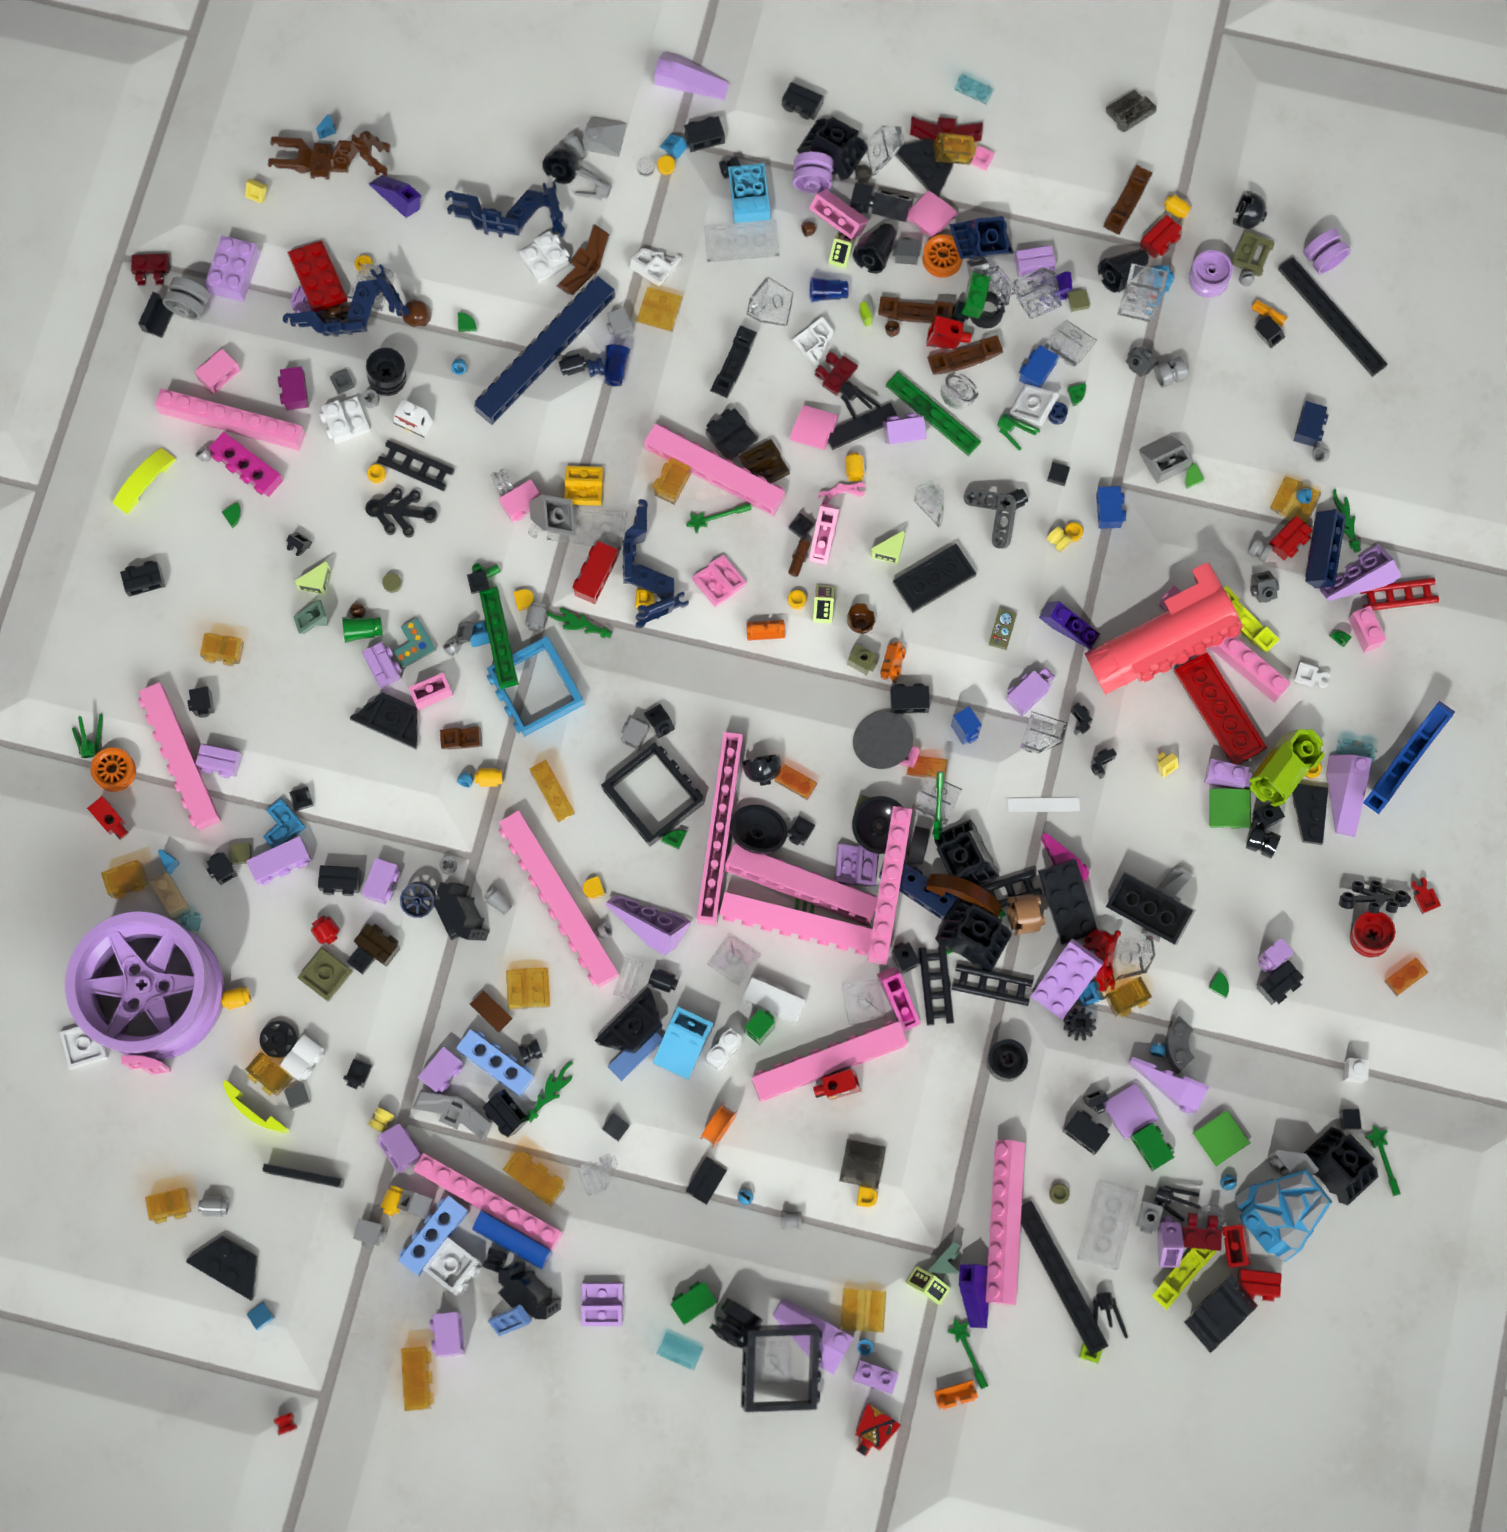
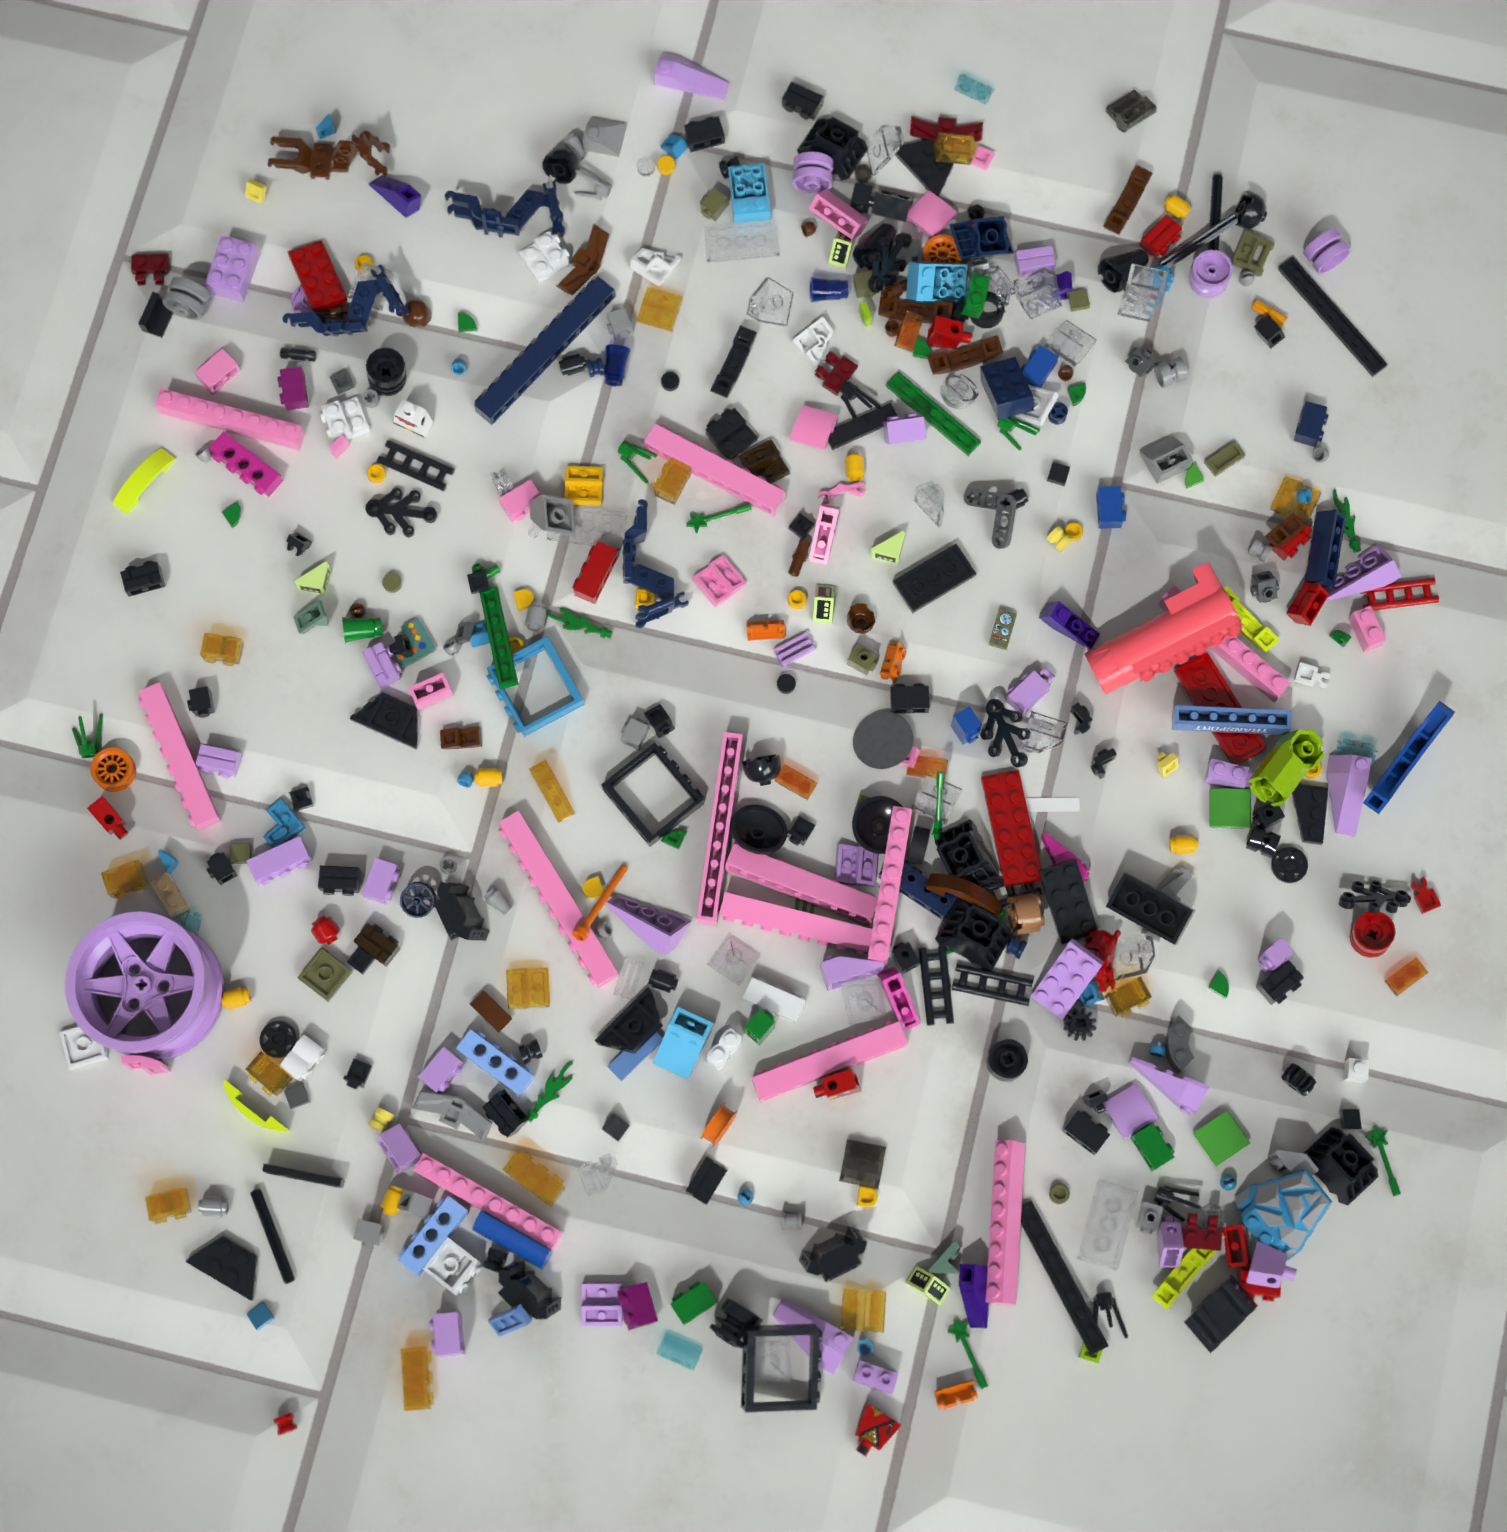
none -> black axle [250,1189,295,1284]
none -> black axle [280,348,316,362]
none -> bright pink tile [329,434,350,458]
none -> black tile [389,634,413,658]
none -> yellow tile [509,636,524,654]
none -> orange piece [572,865,628,942]
none -> magenta brick [617,1282,658,1331]
none -> green plant [618,440,657,484]
none -> black tile [661,372,680,391]
none -> olive brick [700,188,728,221]
none -> lavender tile [774,632,816,667]
none -> black tile [777,674,796,694]
none -> black slope [799,1227,868,1283]
none -> lavender slope [820,955,885,991]
none -> olive brick [853,270,879,298]
none -> black plant [868,233,912,293]
none -> reddish brown axle [881,279,907,300]
none -> clear orange plate [894,310,924,352]
none -> medium azure slope [906,261,968,302]
none -> green tile [913,337,931,359]
none -> black plate [968,204,985,220]
none -> dark blue brick [980,357,1033,420]
none -> black plant [980,699,1031,767]
none -> red plate [981,770,1041,887]
none -> dark blue wheel [1005,935,1028,959]
none -> reddish brown hinge [1058,365,1074,381]
none -> black axle [1158,214,1238,268]
none -> yellow brick [1169,834,1198,855]
none -> medium blue brick [1172,705,1291,735]
none -> olive tile [1204,441,1246,477]
none -> black axle [1208,174,1223,251]
none -> lavender torso [1246,1241,1297,1288]
none -> reddish brown slope [1265,512,1306,550]
none -> black wheel [1271,847,1308,883]
none -> black gear [1281,1063,1316,1096]
none -> red brick [1286,582,1329,626]

